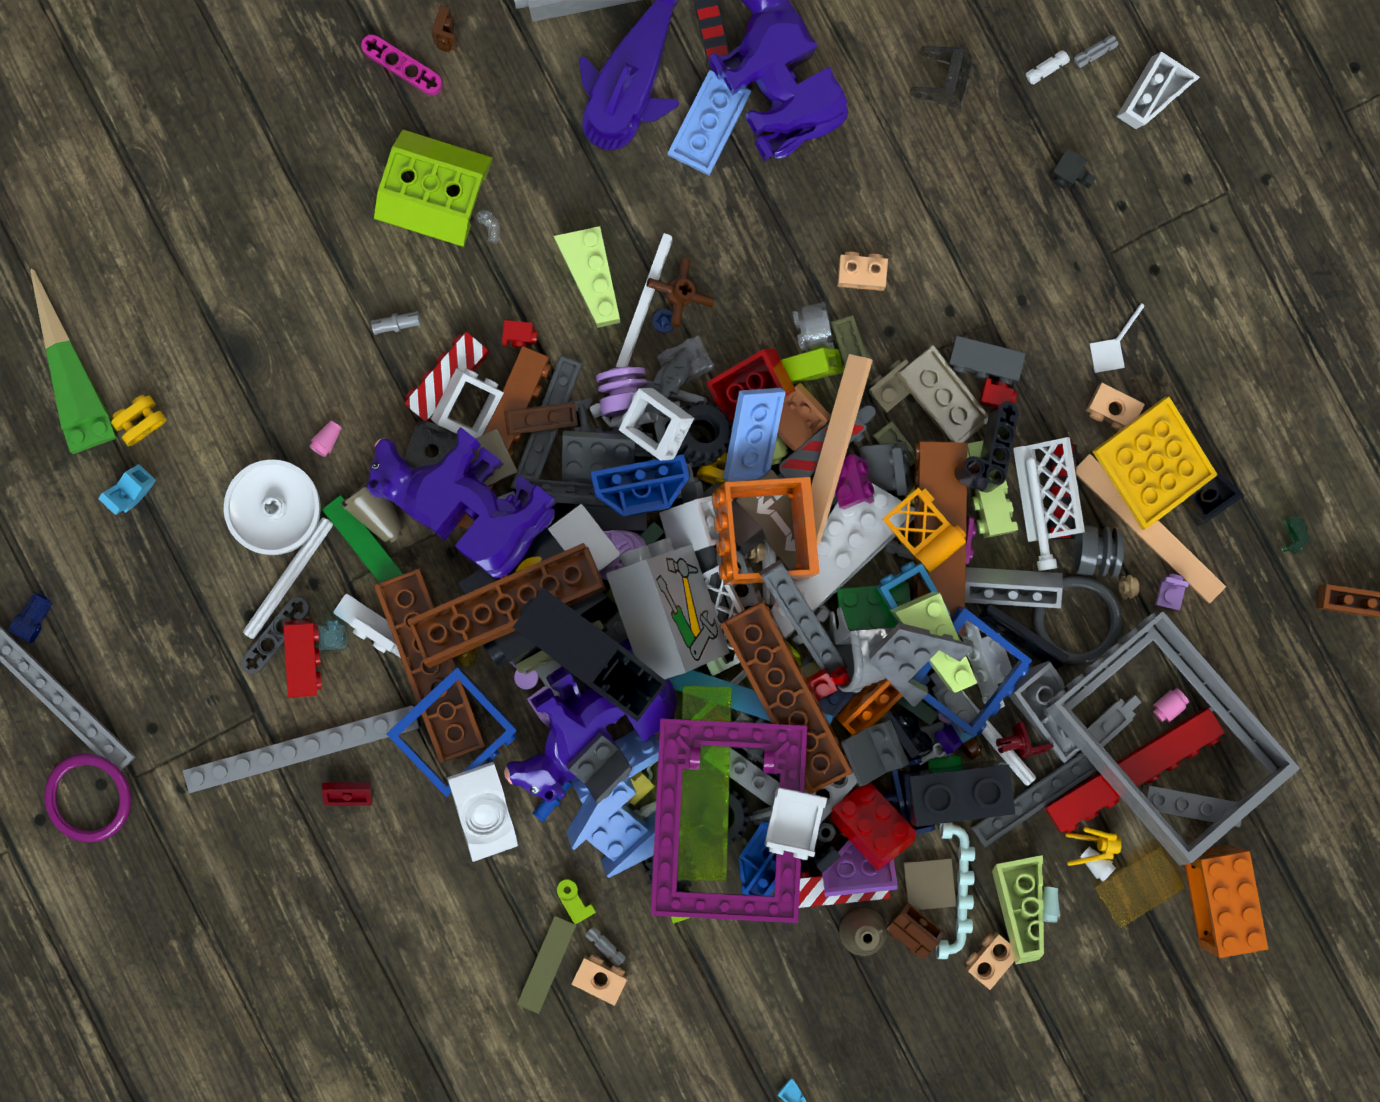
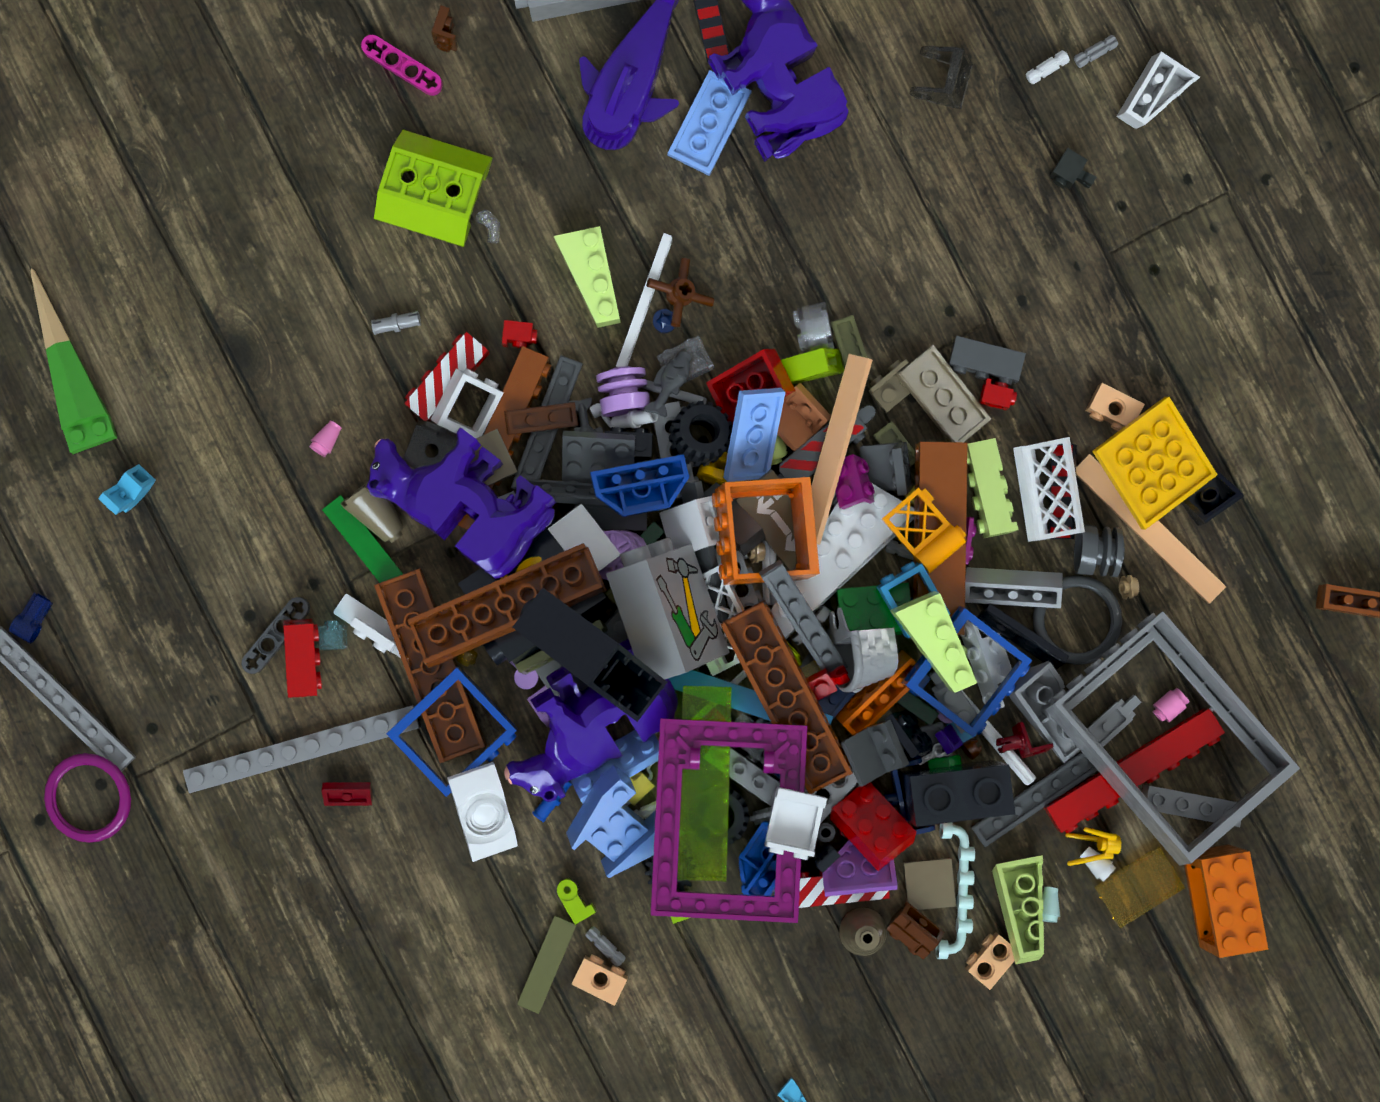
yellow brick [111,395,167,446] -> none
white dish [224,460,321,555] -> none
white axle [243,517,333,639] -> none
dark grey bracket [566,732,632,803] -> none
white window [619,388,694,461] -> none
light nougat brick [837,252,888,291] -> none
flat silver wing [869,623,974,707] -> none
black beam [954,401,1019,493] -> none
white piece [1026,456,1057,571] -> none
white piece [1089,303,1144,373] -> none
lavender bracket [1155,574,1189,611] -> none
clear green bracket [1282,515,1311,554] -> none

